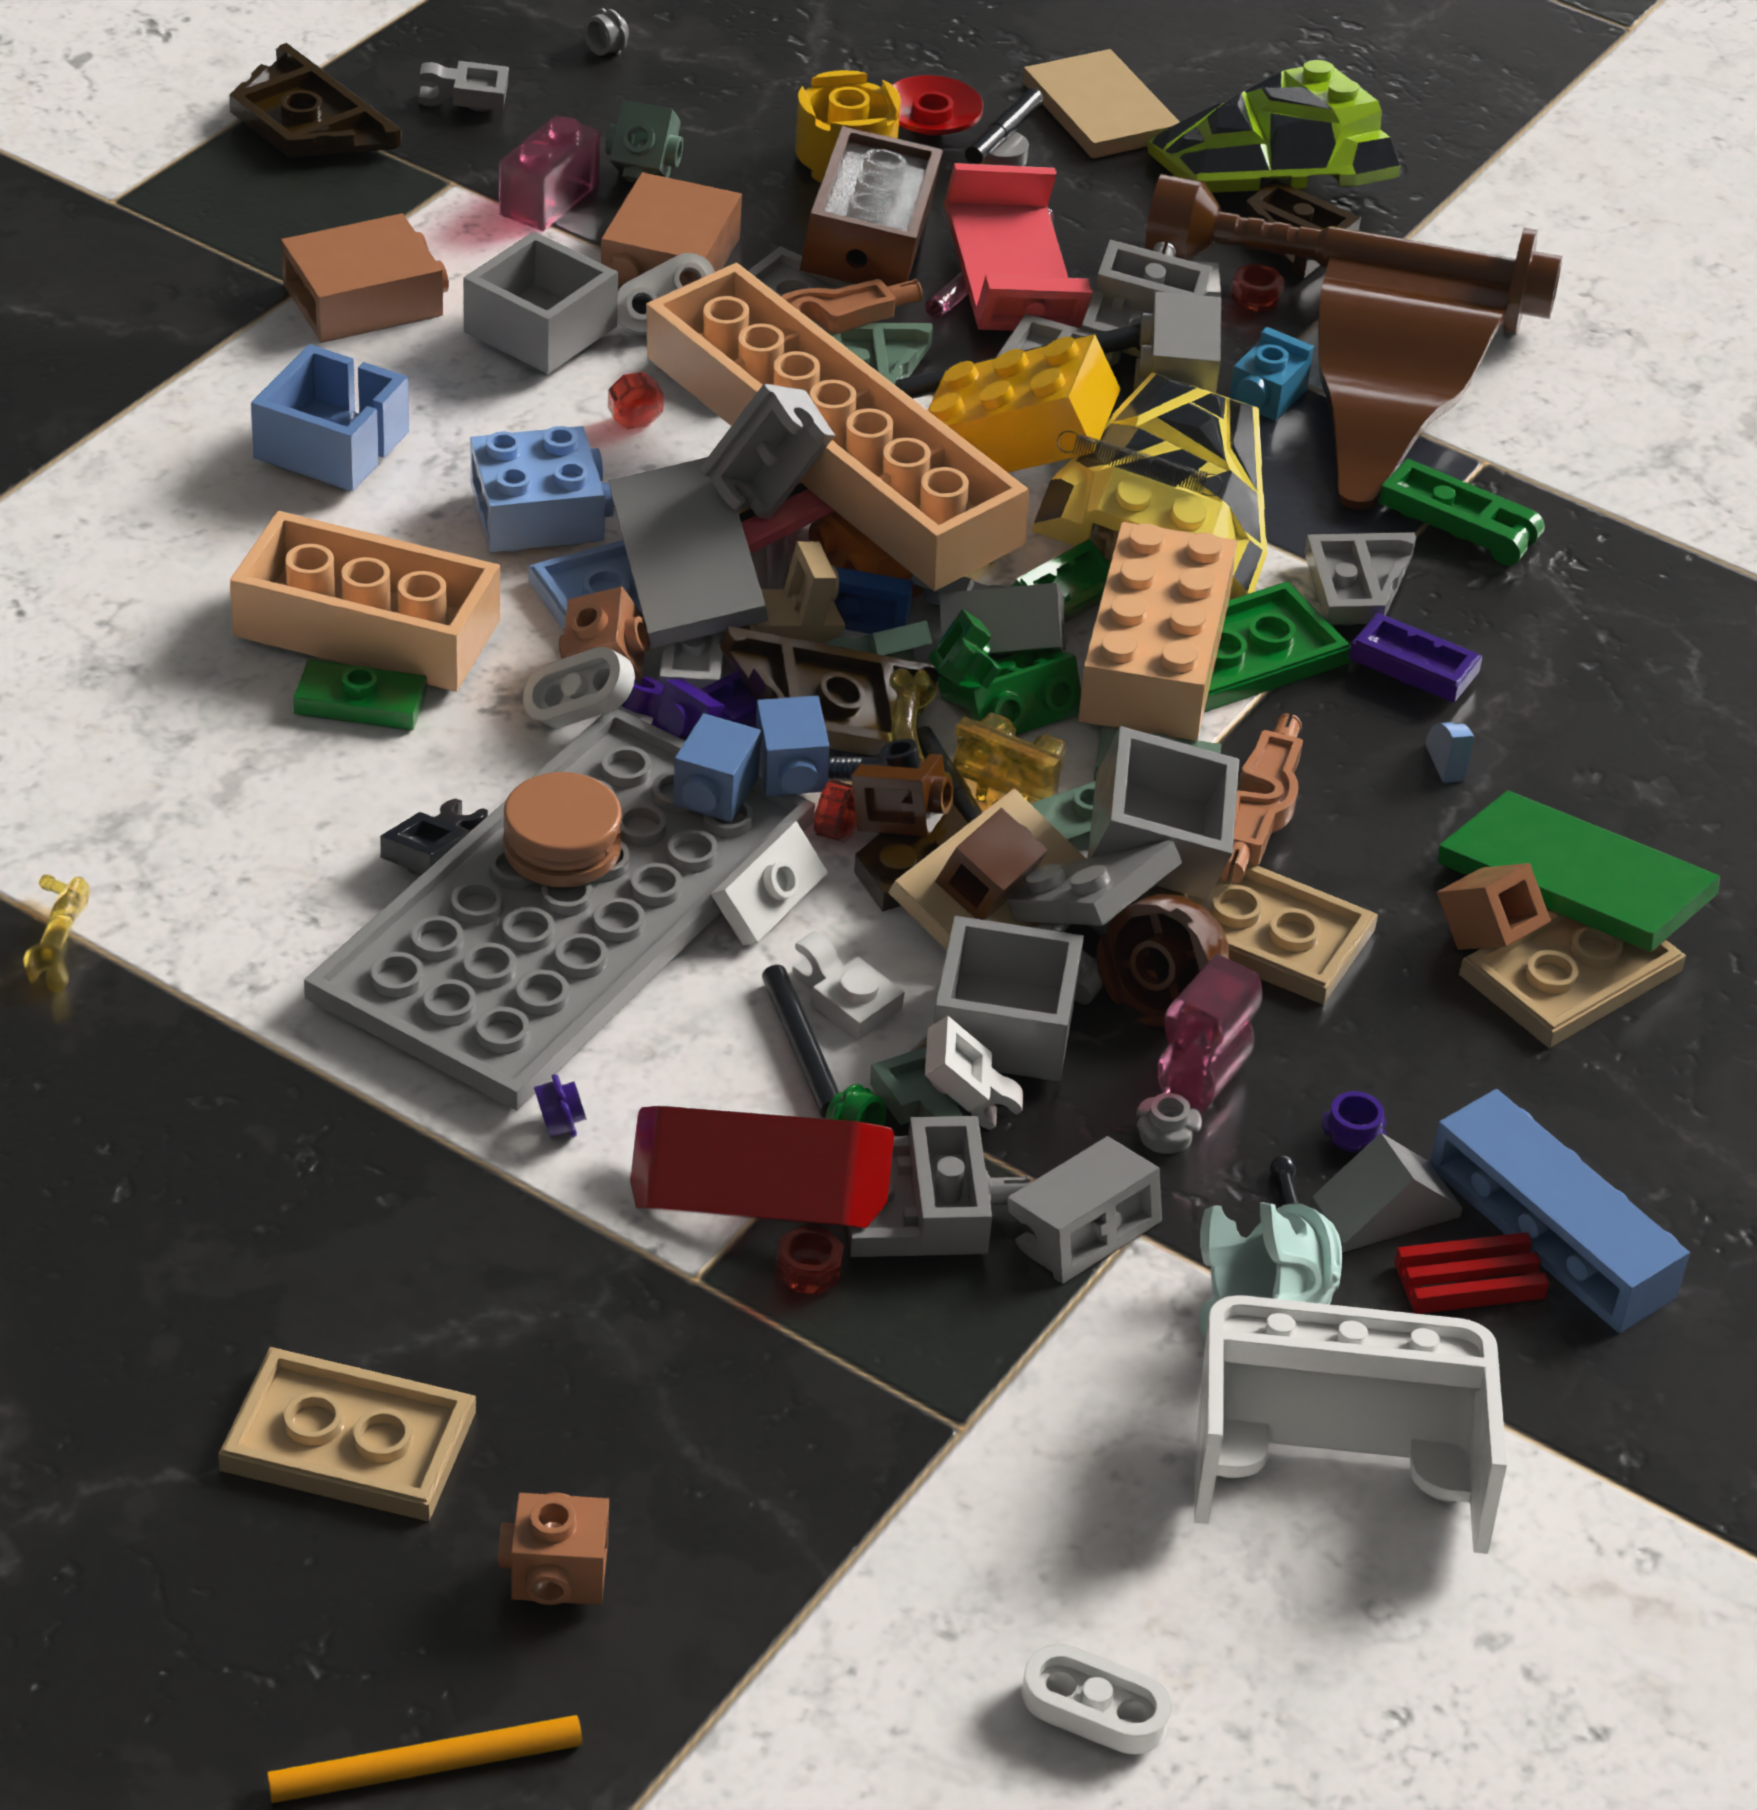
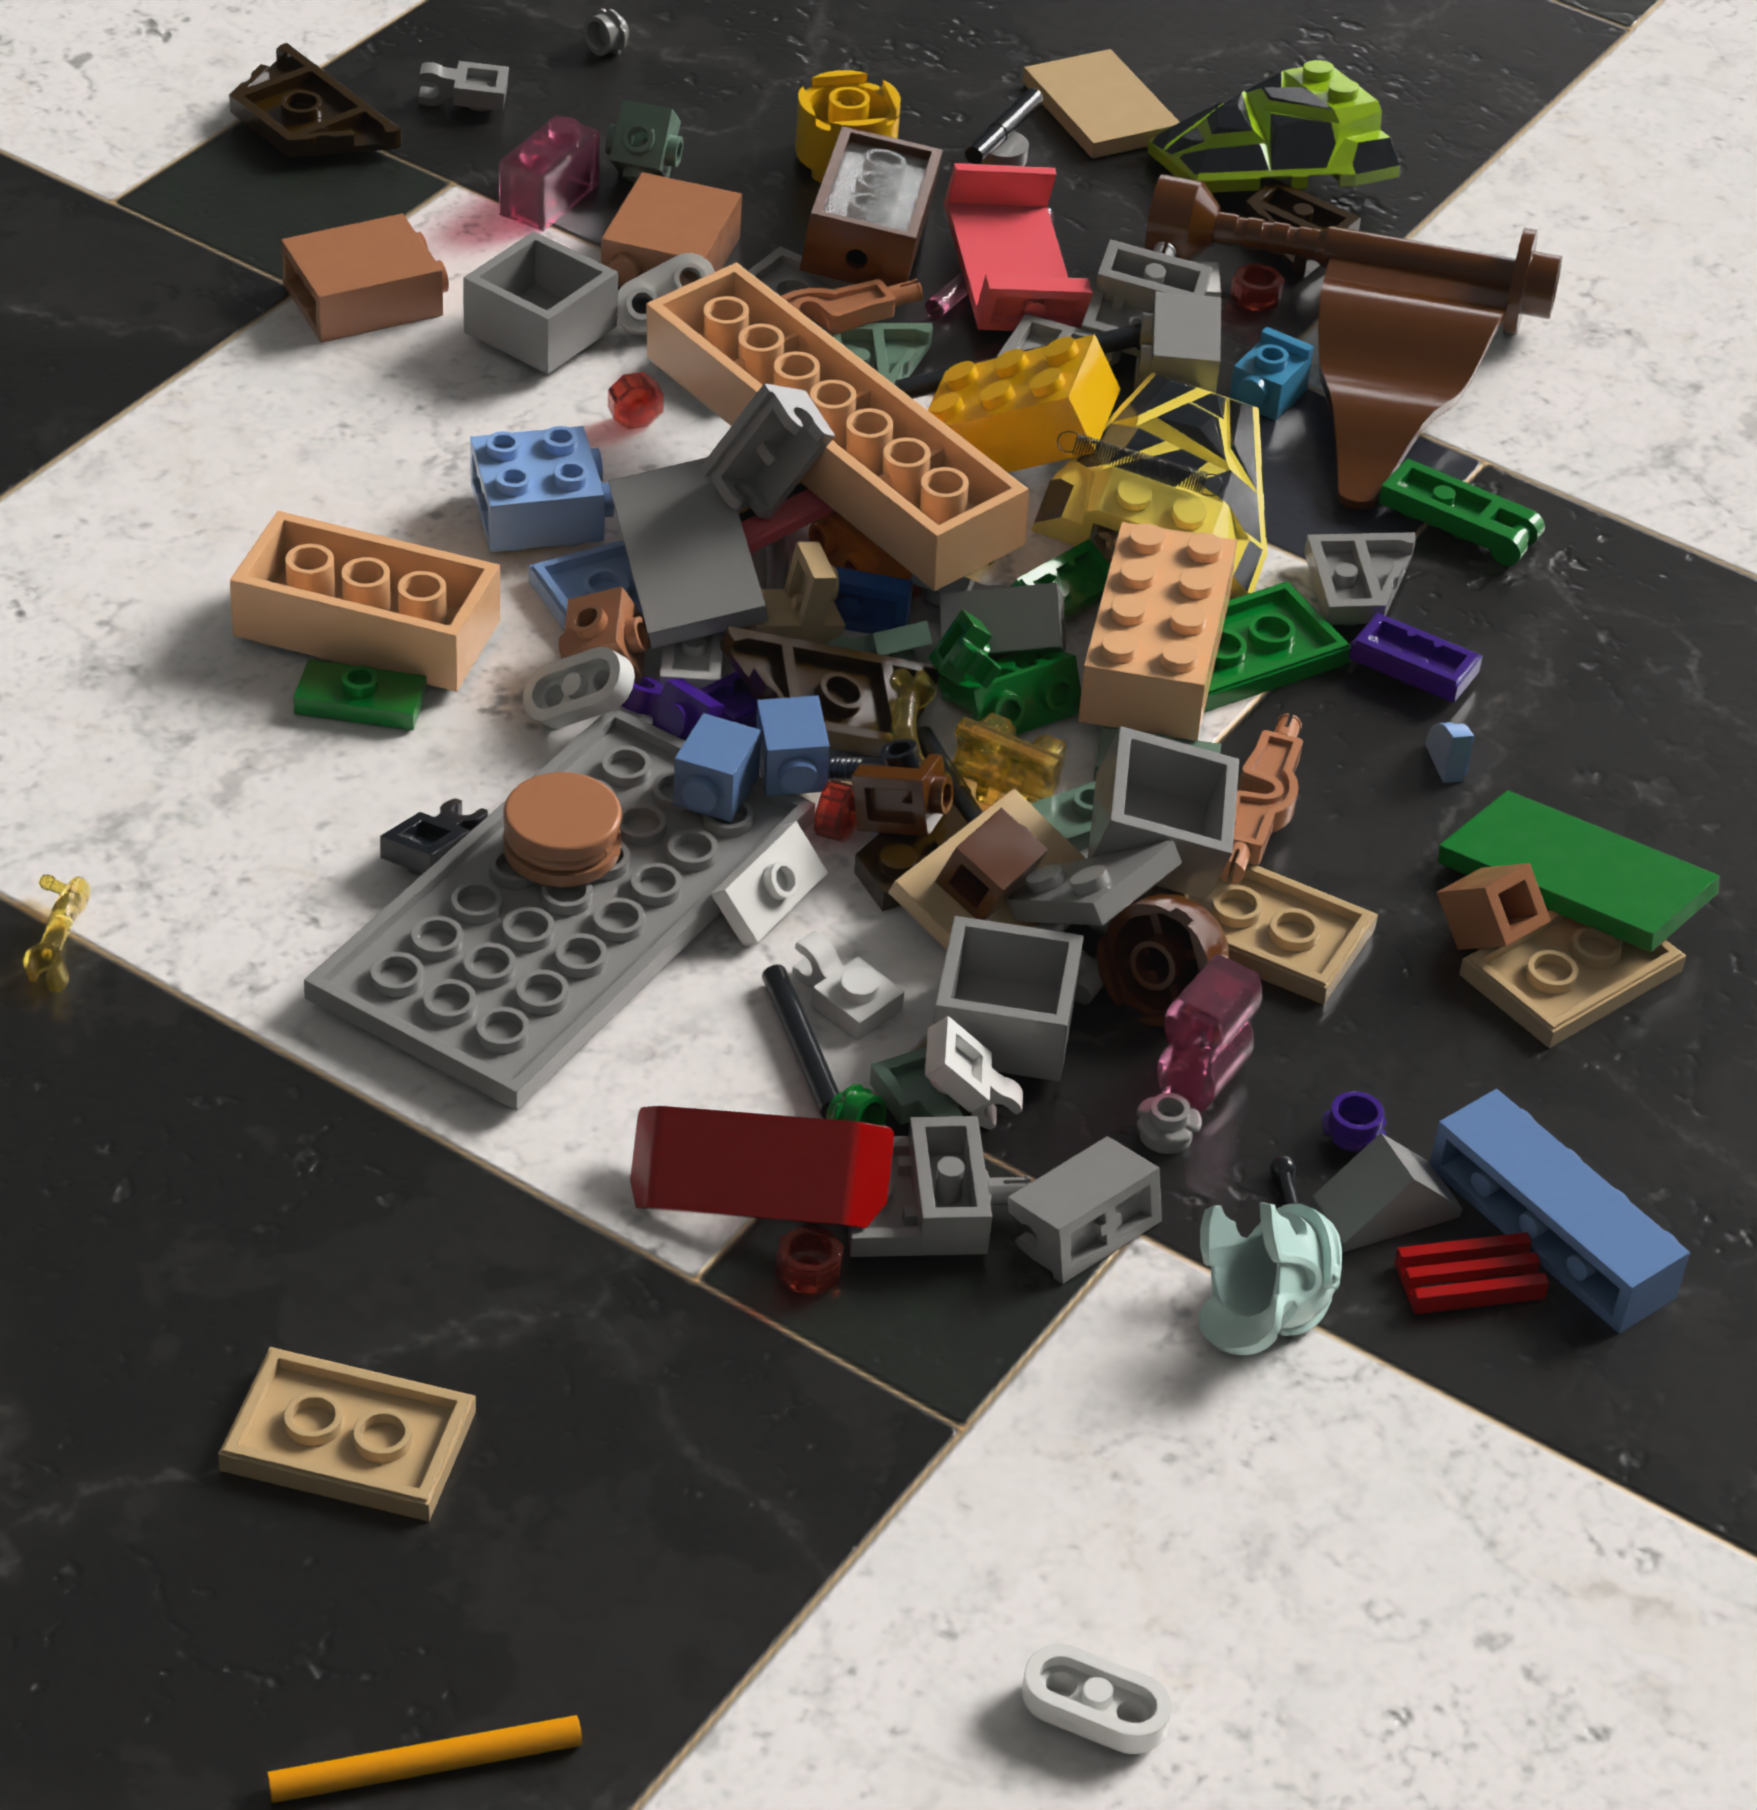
medium blue piece [251,344,409,492] -> none
nougat brick [498,1493,609,1605] -> none
dark purple plate [534,1074,587,1138] -> none
red dish [892,75,983,136] -> none
white windscreen [1194,1295,1507,1554] -> none

